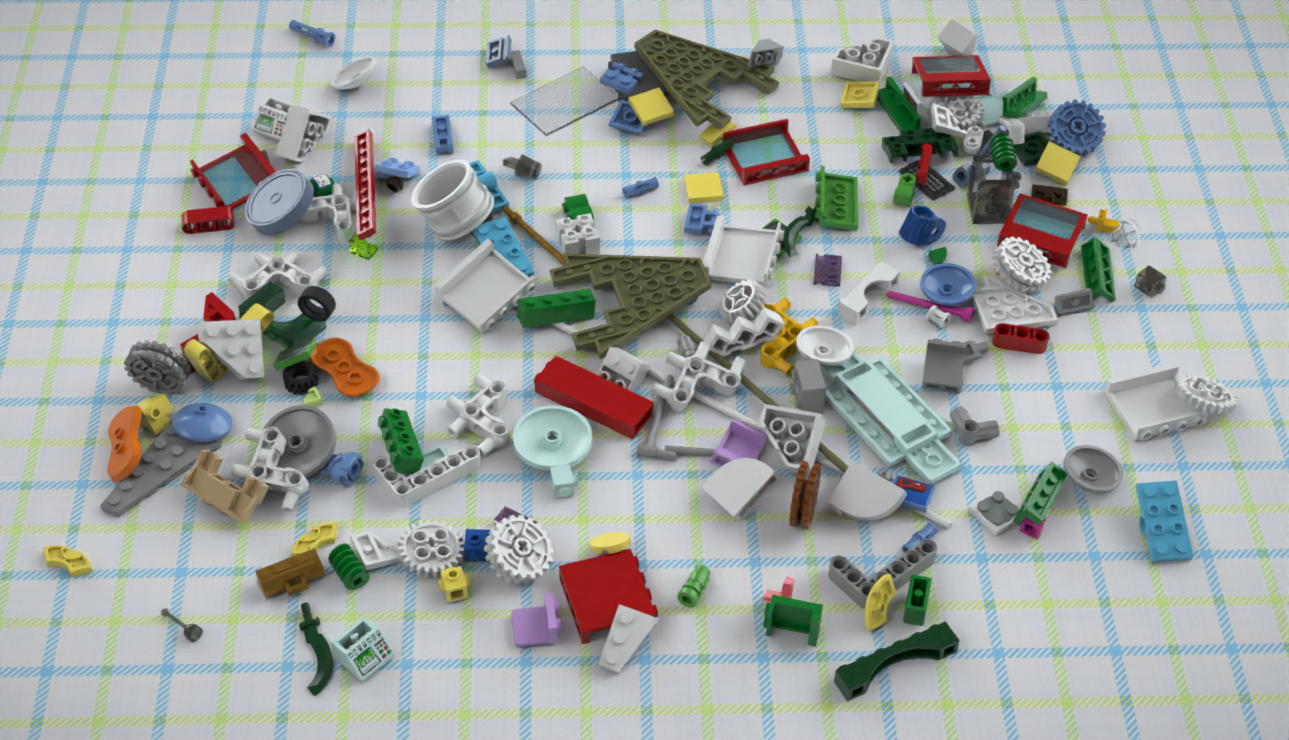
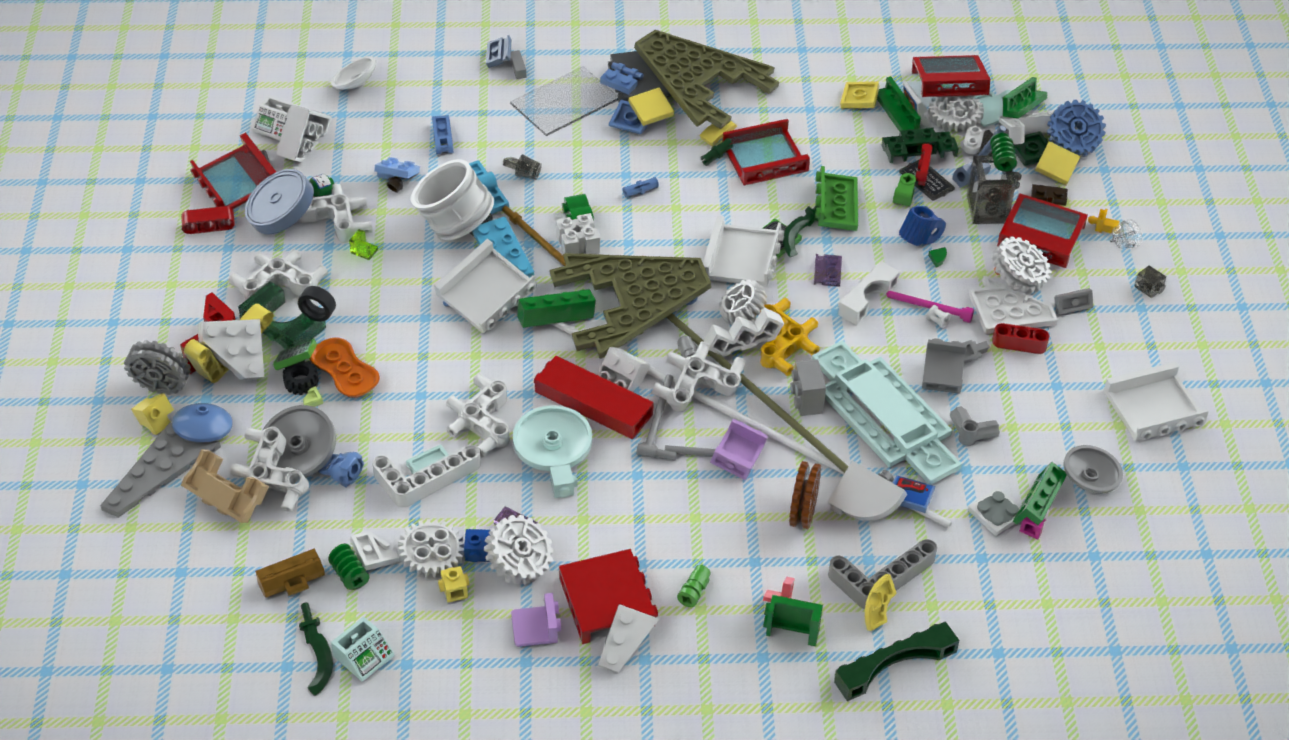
light yellow tile [43,545,92,578] -> none
orange plate [107,406,142,483] -> none
clear smoke hinge [161,608,203,642] -> none
medium blue pin [289,20,336,47] -> none
light yellow tile [291,523,338,557] -> none
red plate [354,129,377,240] -> none
green brick [378,408,424,474] -> none
light yellow tile [589,532,631,554] -> none
light yellow tile [684,172,724,204] -> none
medium blue plate [684,203,720,237] -> none
white brick [702,458,781,522] -> none
light grey slope [747,39,784,67] -> none
white brick [759,404,825,475] -> none
white dish [796,326,854,366] -> none
white brick [831,37,894,85] -> none
medium blue pin [902,522,938,553] -> none
green brick [903,574,932,626] -> none
medium blue dish [920,263,976,306] -> none
white wing [931,104,967,139] -> none
white slope [937,18,978,56] -> none
green fence [1081,237,1116,302] -> none
medium azure plate [1135,480,1193,563] -> none
white gear [1174,374,1238,415] -> none

